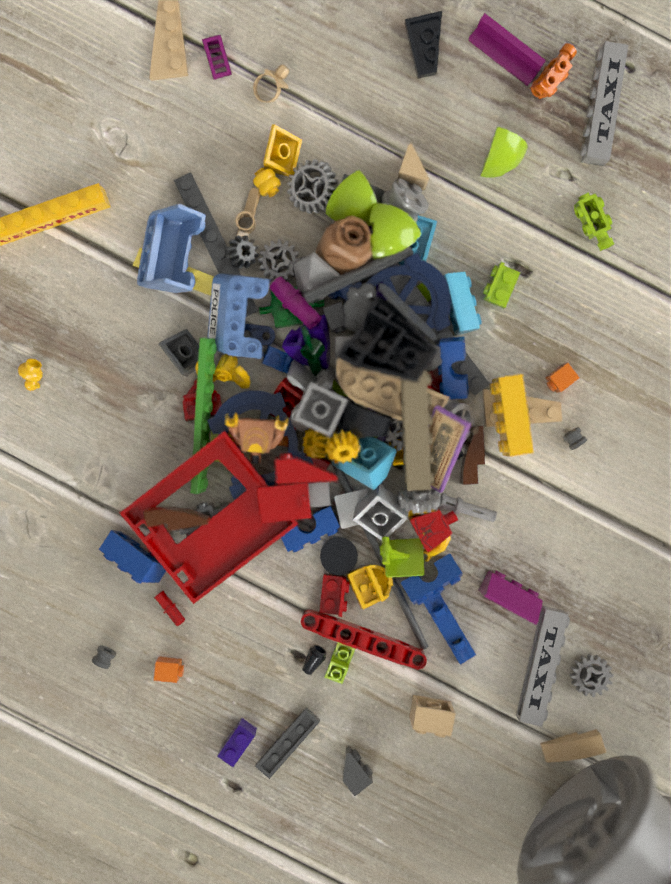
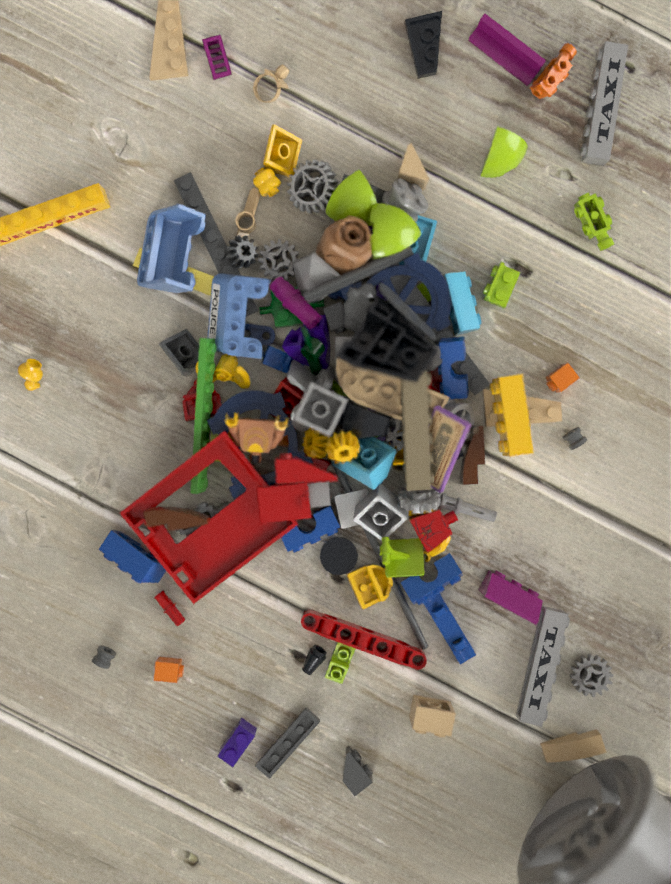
red bracket [319,574,350,617] -> none

